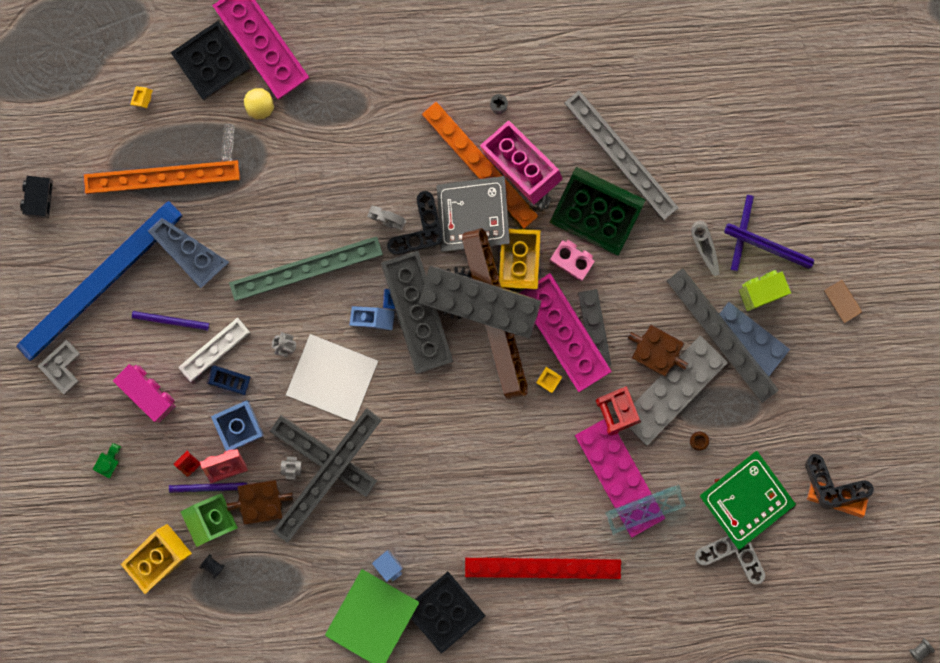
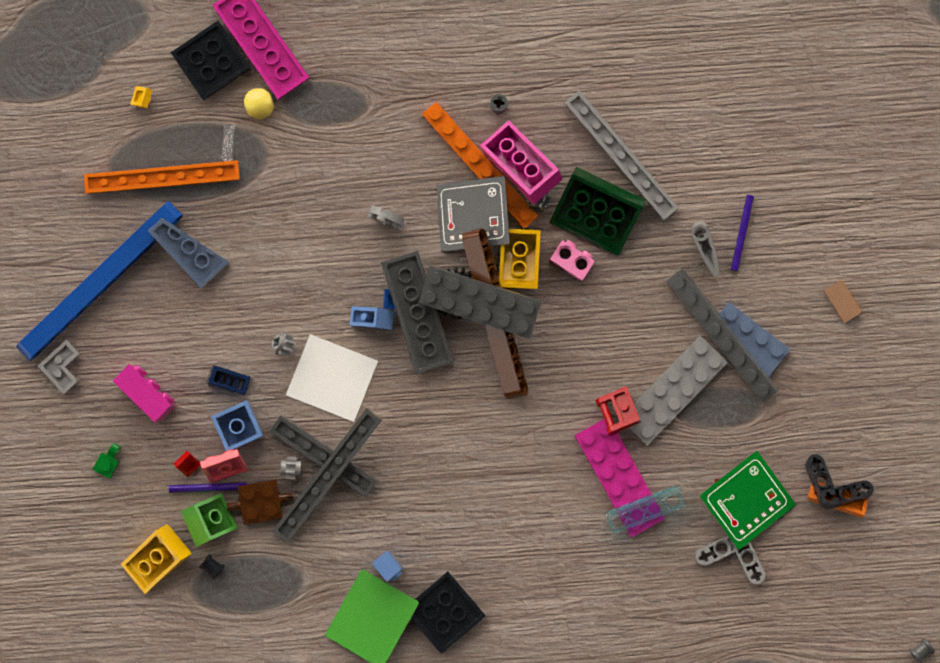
black brick [20,176,53,219] -> none
dark purple bar [132,311,209,331] -> none
white tile [178,318,250,382] -> none
sand green plate [229,236,383,302] -> none
black beam [387,191,443,255] -> none
red plate [465,557,621,579] -> none
dark pink plate [519,273,612,393] -> none
yellow plate [536,367,562,393] -> none
dark grey plate [578,289,612,366] -> none
reddish brown plate [628,324,689,378] -> none
reddish brown plate [690,431,709,451] -> none
dark purple axle [724,223,814,269] -> none
lime brick [738,270,791,312] -> none

